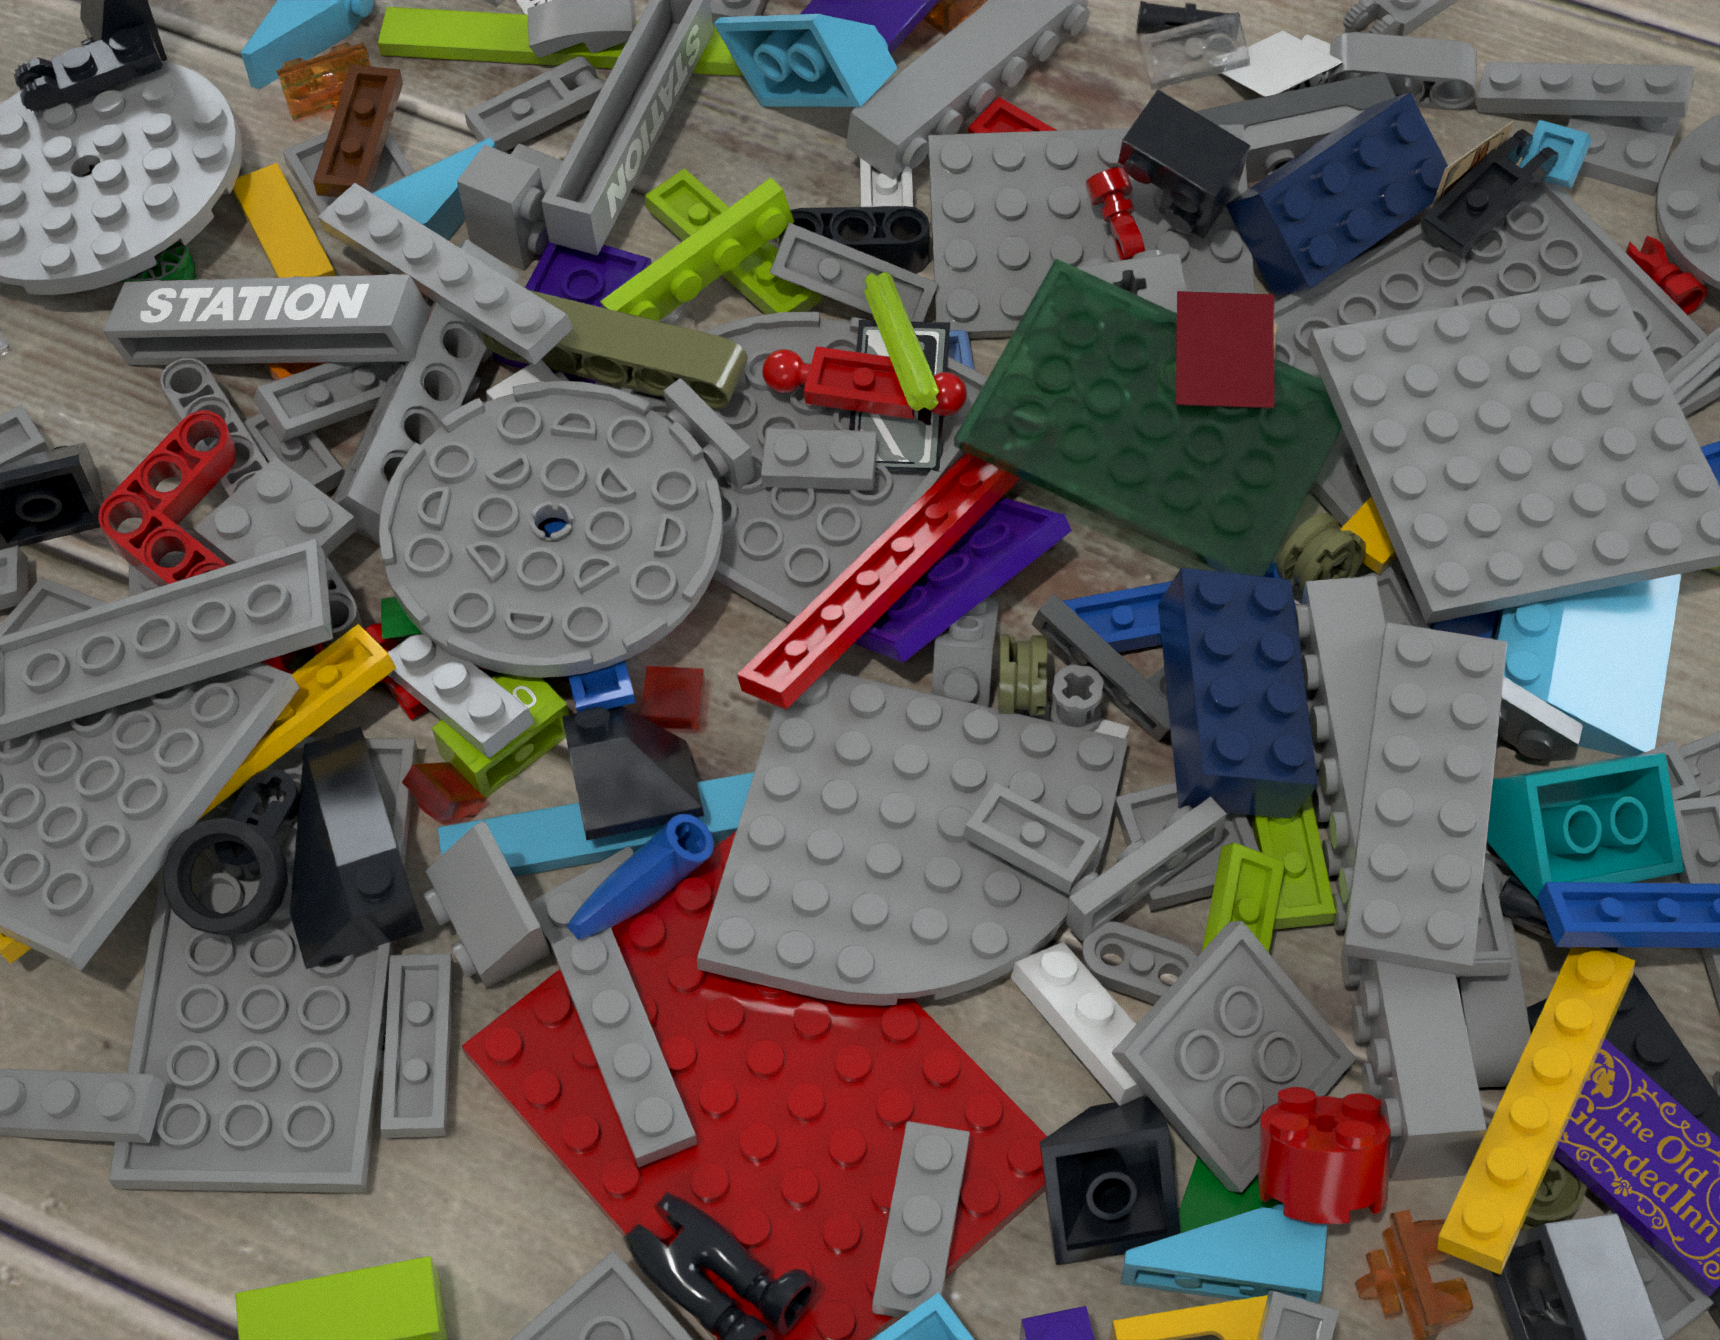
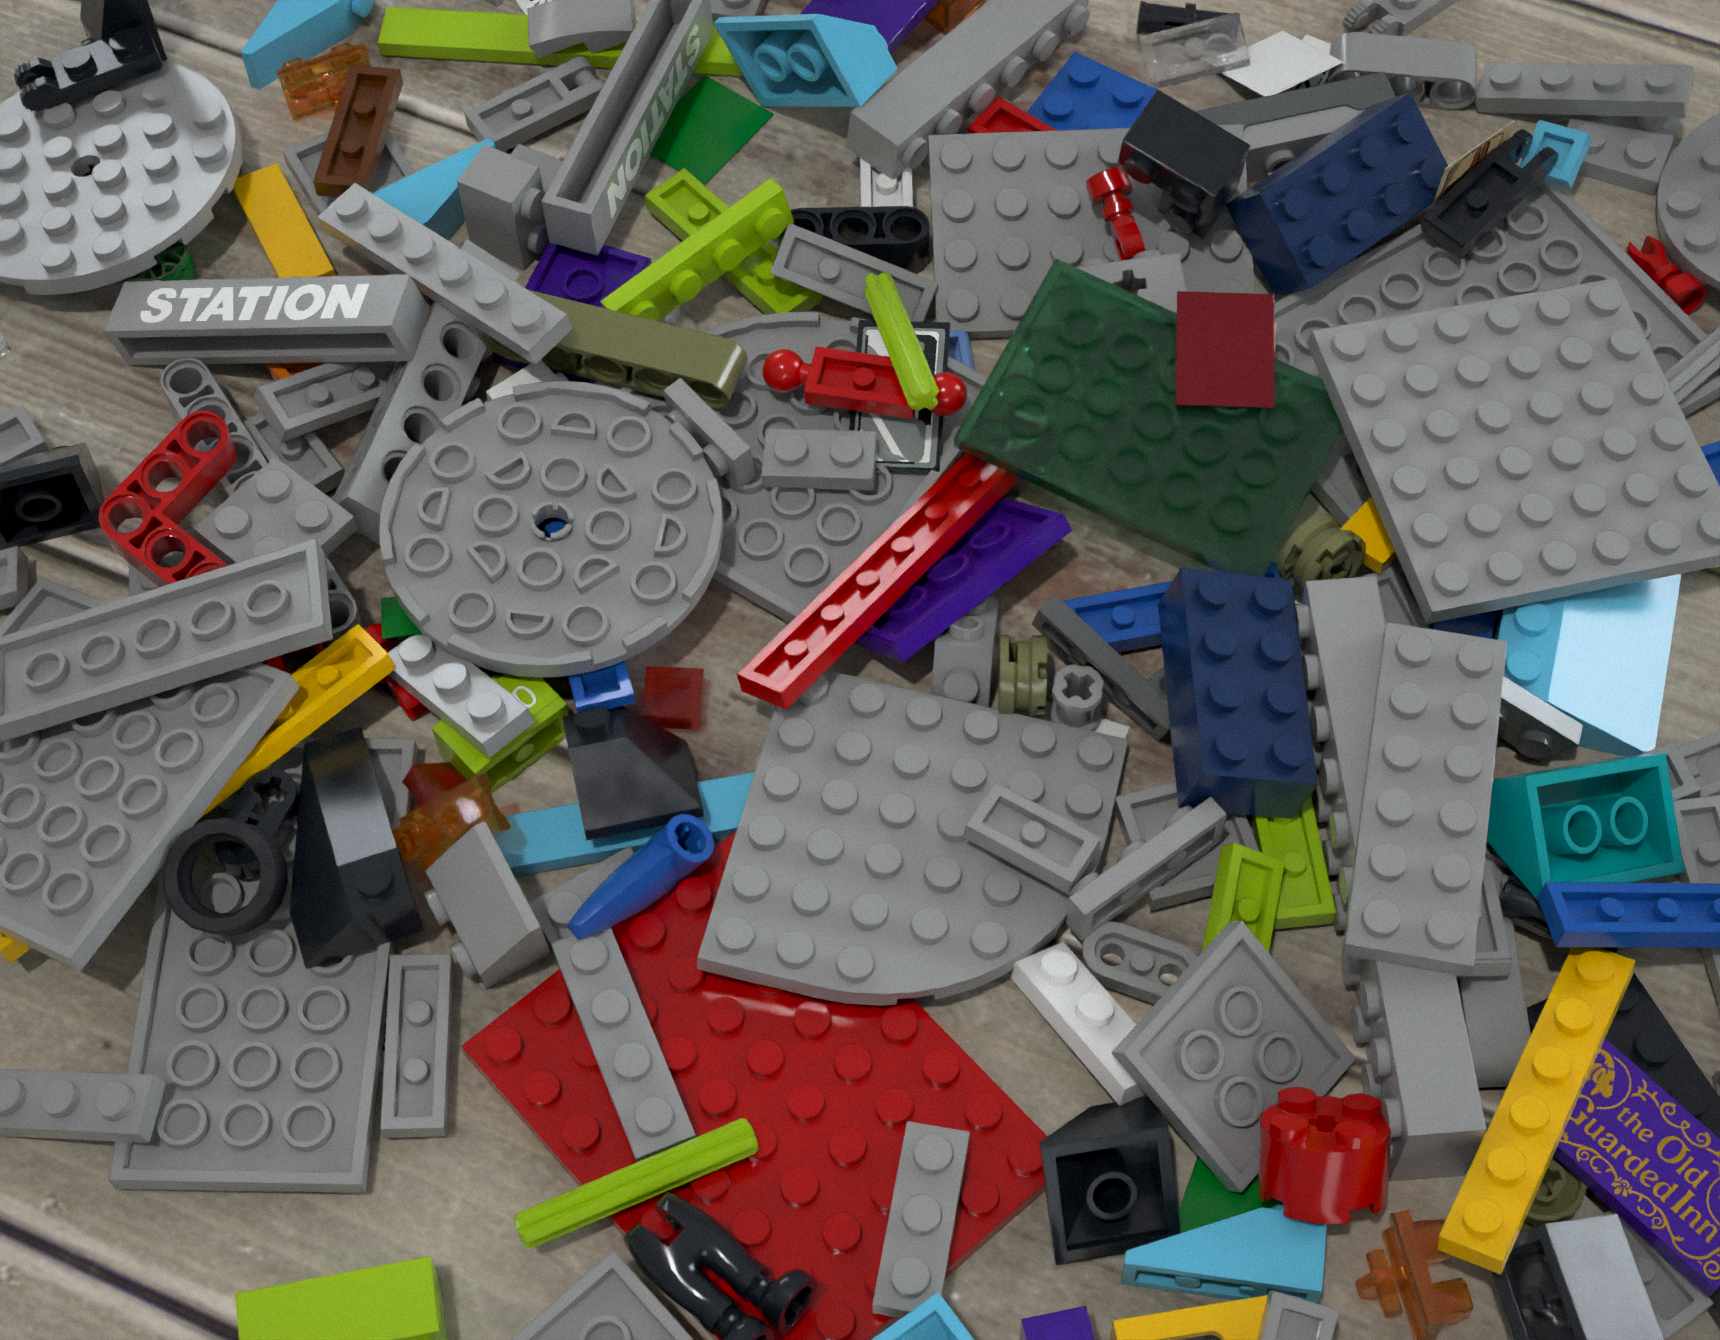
none -> clear orange hips [393,773,511,873]
none -> lime axle [514,1118,758,1249]
none -> green sticker [650,75,774,185]
none -> blue plate [1027,52,1157,131]

